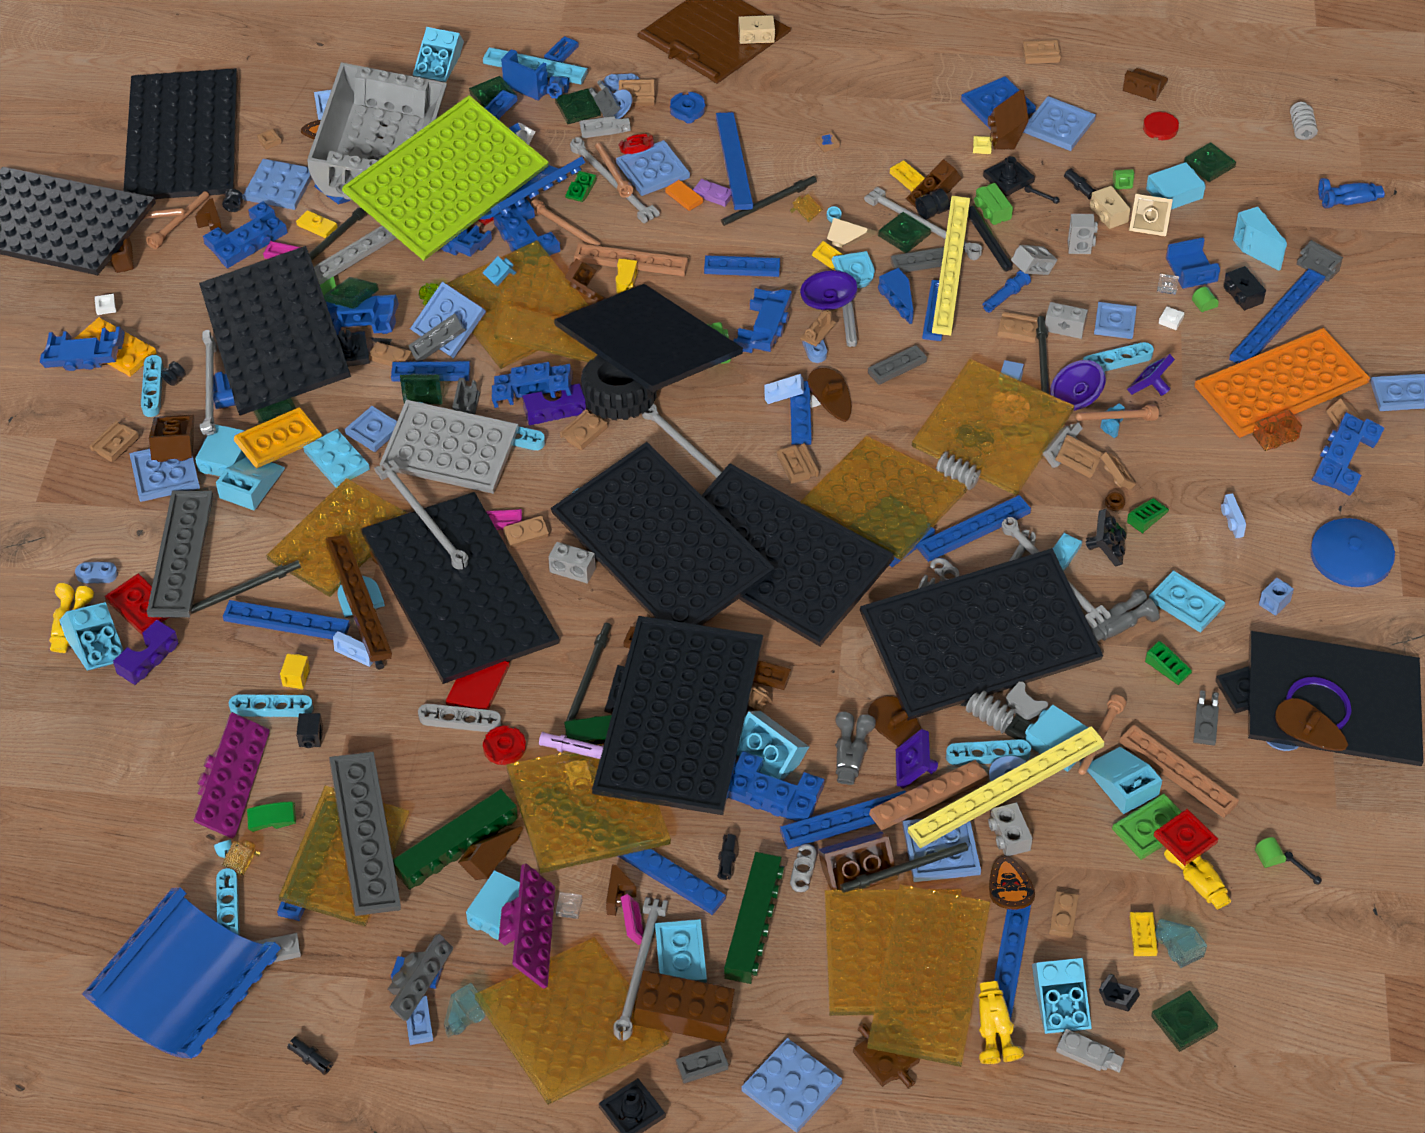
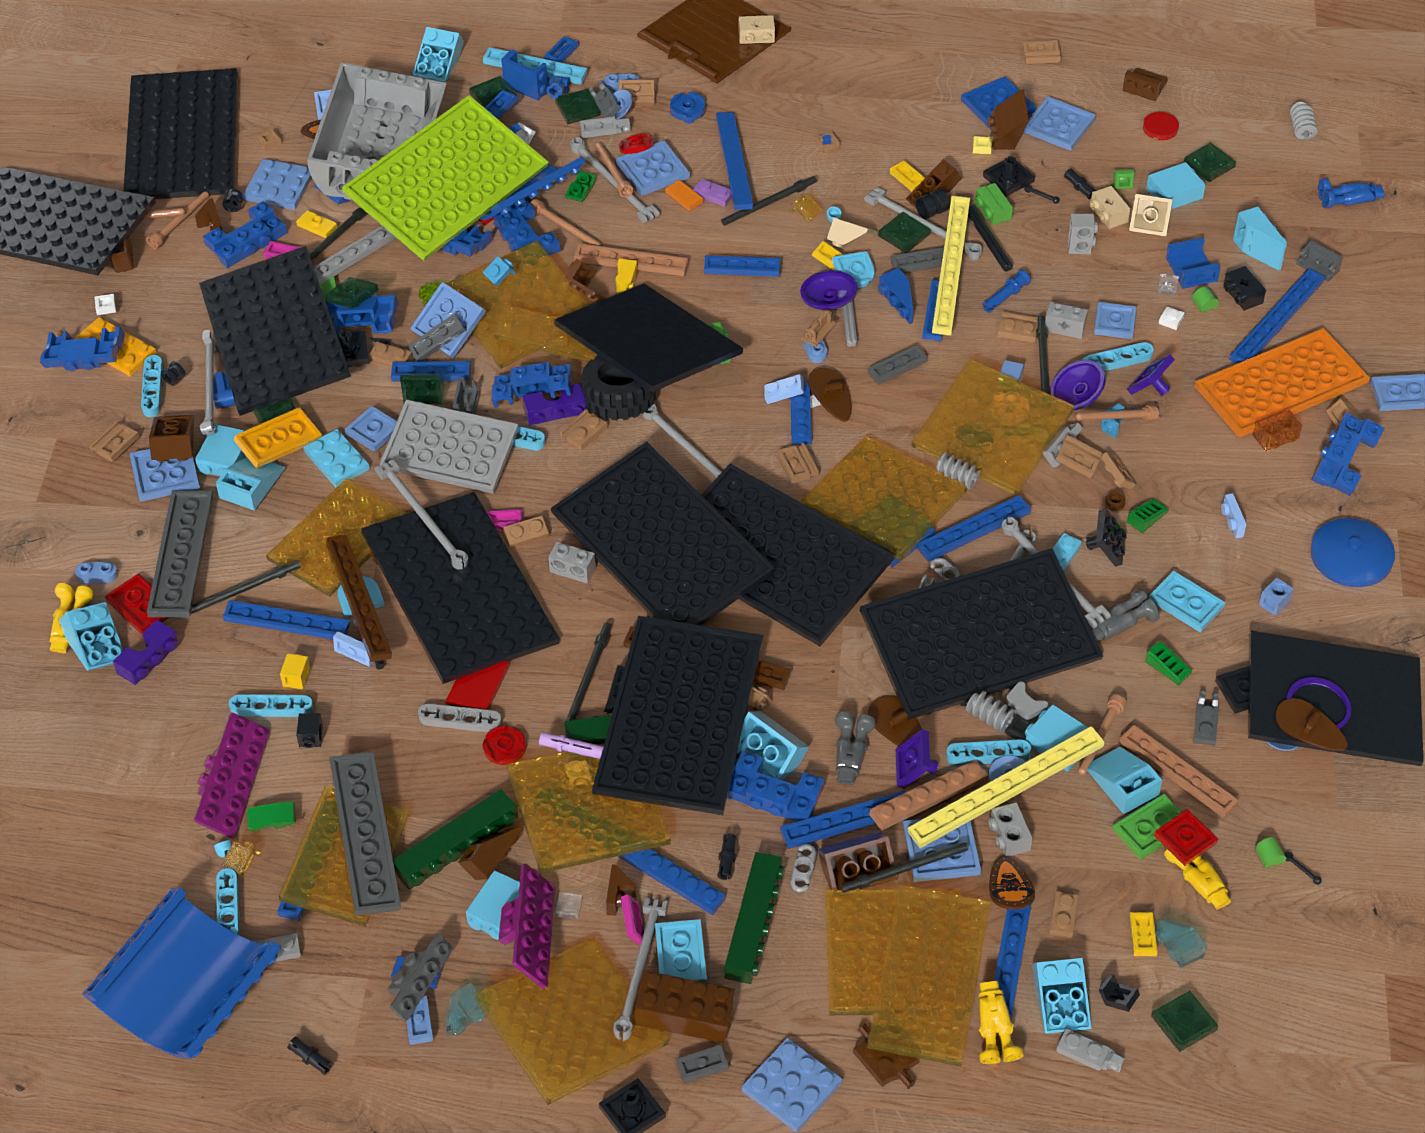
blue bracket [733,288,792,353] -> none
light grey brick [1011,245,1057,275] -> none

